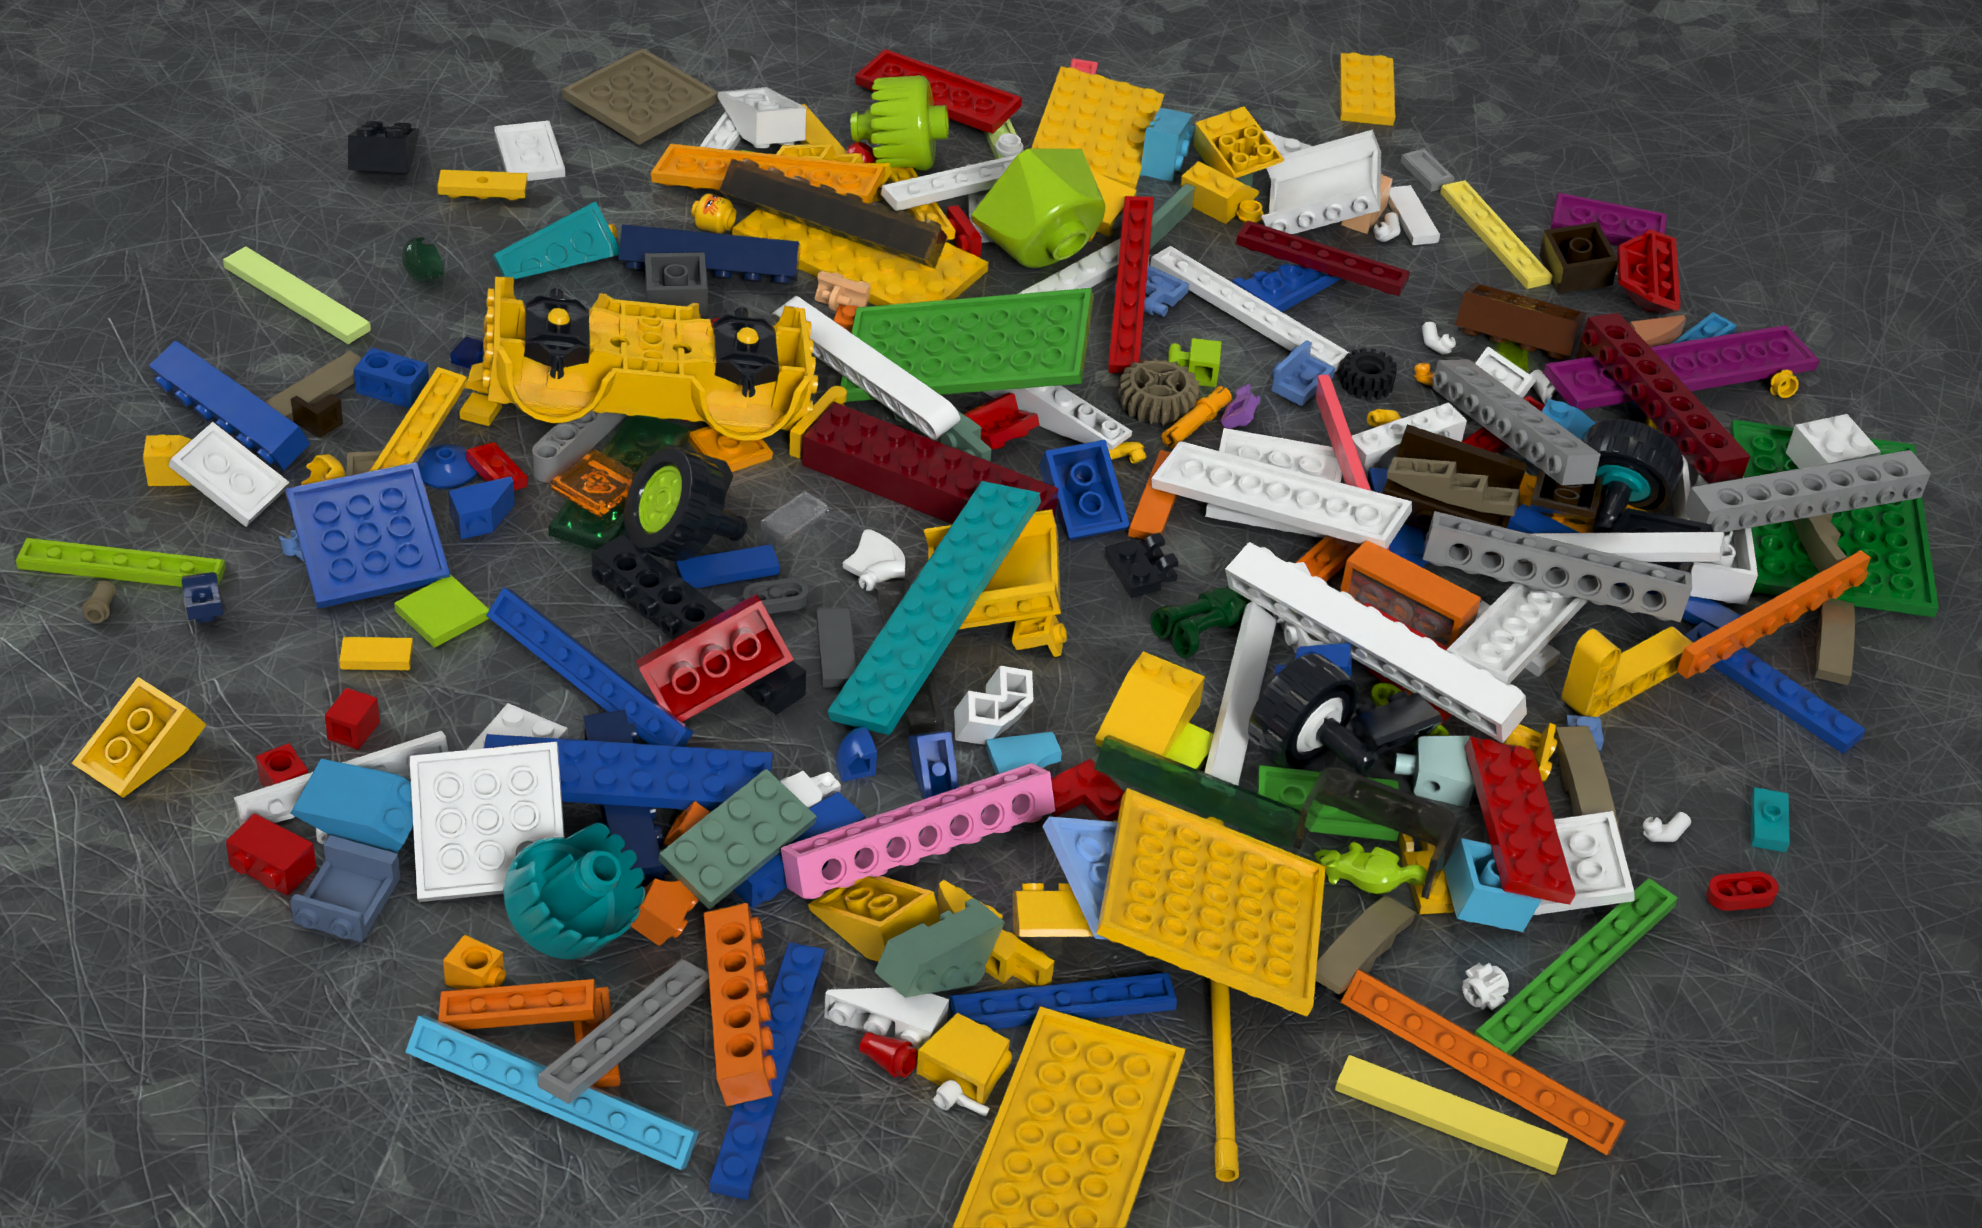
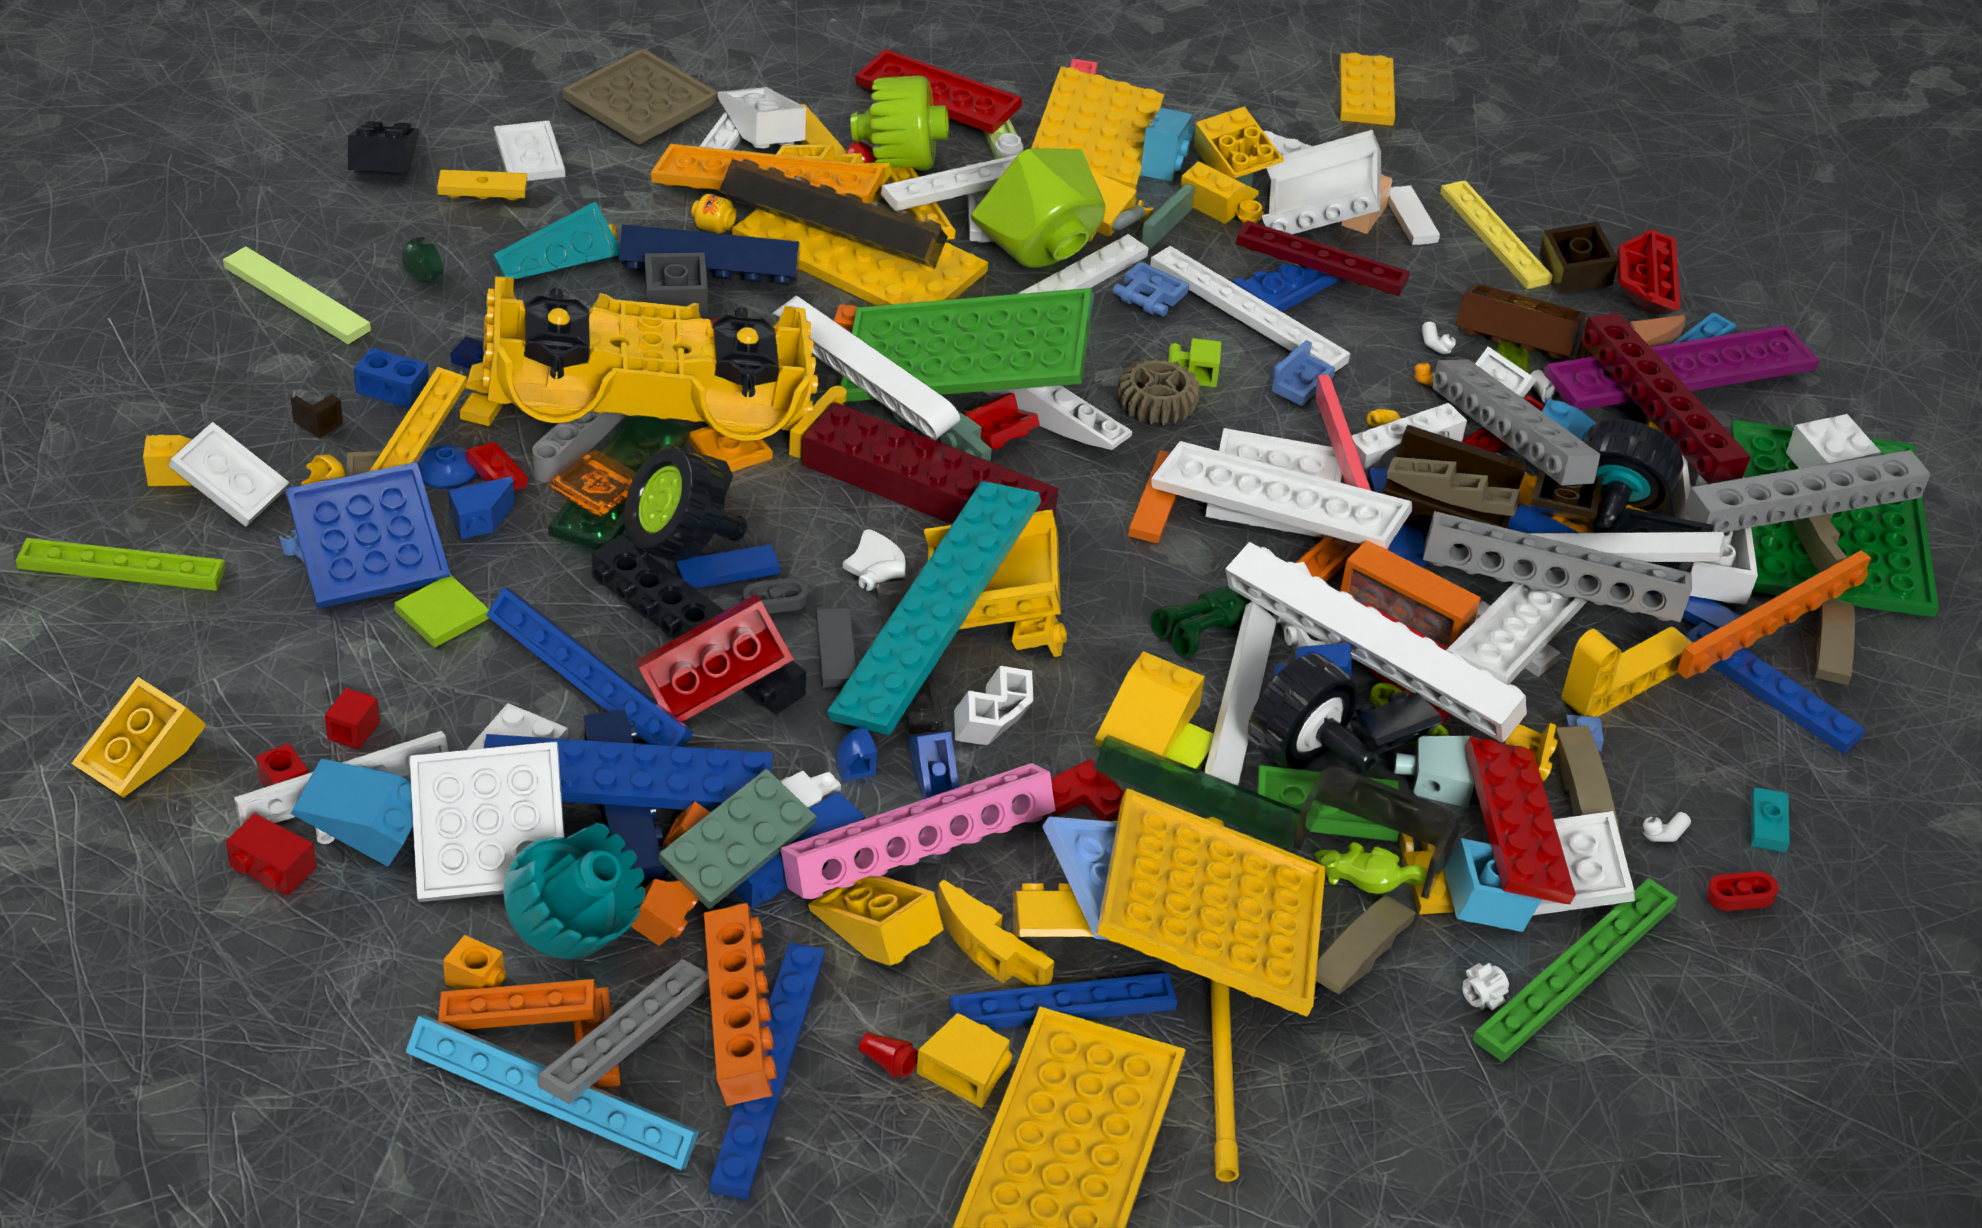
dark tan pin [82,581,116,623] -> none
blue brick [149,340,311,471] -> none
dark blue bracket [182,572,223,622] -> none
dark tan tile [265,350,362,421] -> none
sand blue panel [290,835,401,942] -> none
yellow tile [339,637,413,670] -> none
clear tile [761,491,828,544] -> none
light nougat hips [815,271,871,311] -> none
white slope [824,987,949,1050] -> none
sand green wedge [874,898,1005,998] -> none
white hand [933,1080,990,1117] -> none
red plate [947,205,982,258] -> none
medium azure tile [986,732,1062,775] -> none
blue slope [1039,440,1130,541] -> none
black plate [1105,532,1179,598] -> none
yellow arm [1108,442,1146,464] -> none
red plate [1109,196,1154,374] -> none
light orange pin [1161,386,1232,449] -> none
medium lavender plate [1220,384,1260,429] -> none
light yellow tile [1335,1055,1568,1176] -> none
black tyre [1340,348,1397,401] -> none
orange plate [1341,969,1627,1155] -> none
white arm [1373,212,1401,242] -> none
light grey tile [1400,149,1455,192] -> none
magenta tile [1550,193,1667,246] -> none
yellow plate [1770,370,1799,398] -> none

